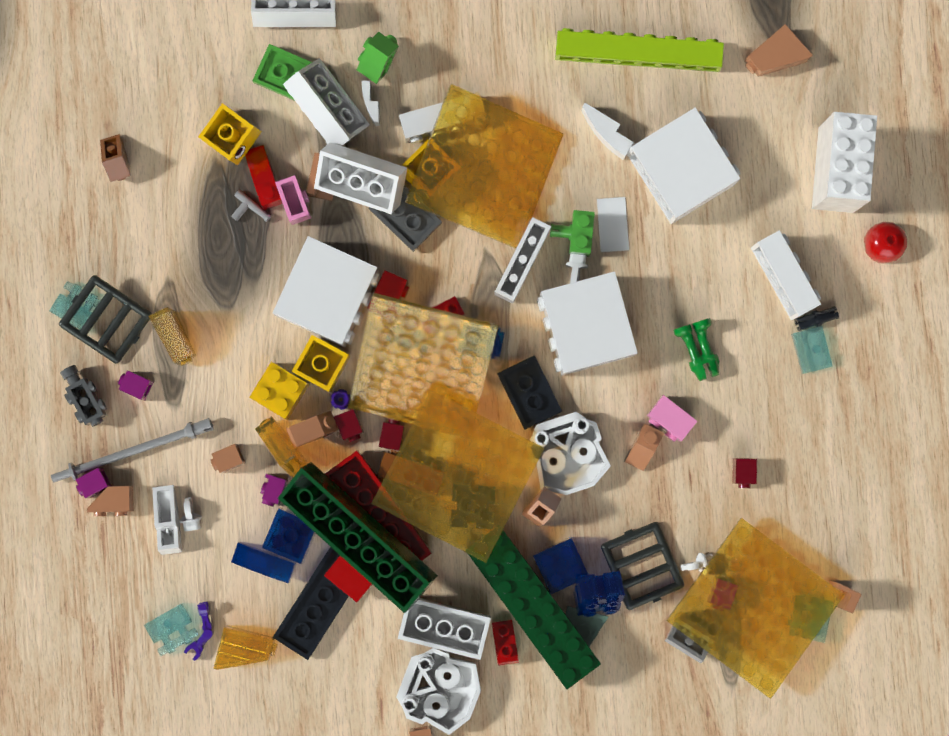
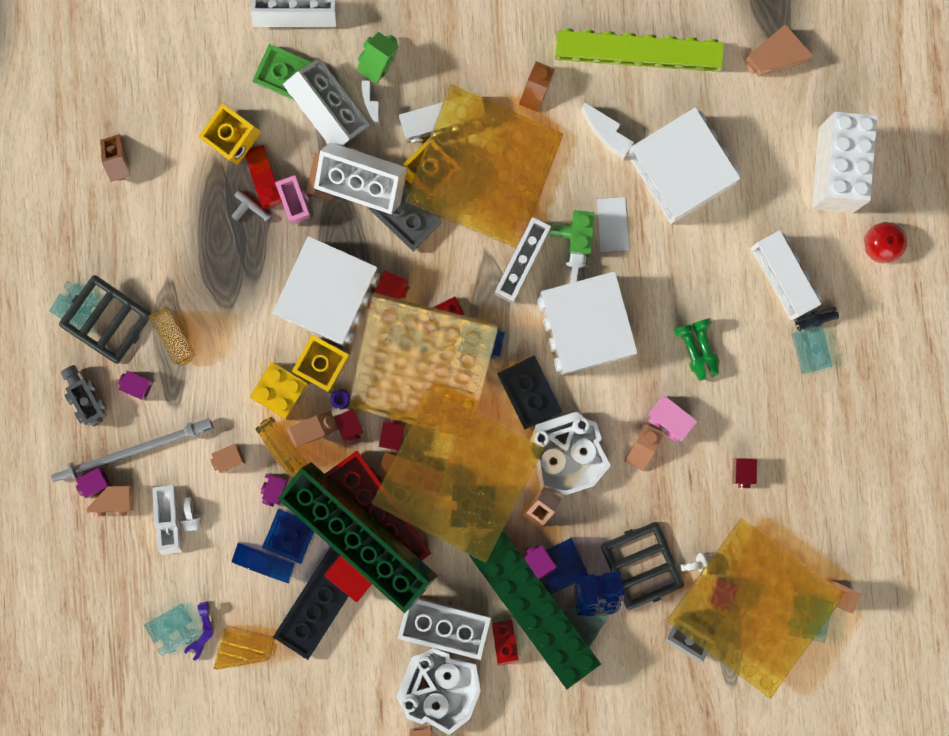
none -> dark orange slope [519,61,555,112]
none -> magenta brick [524,544,558,579]

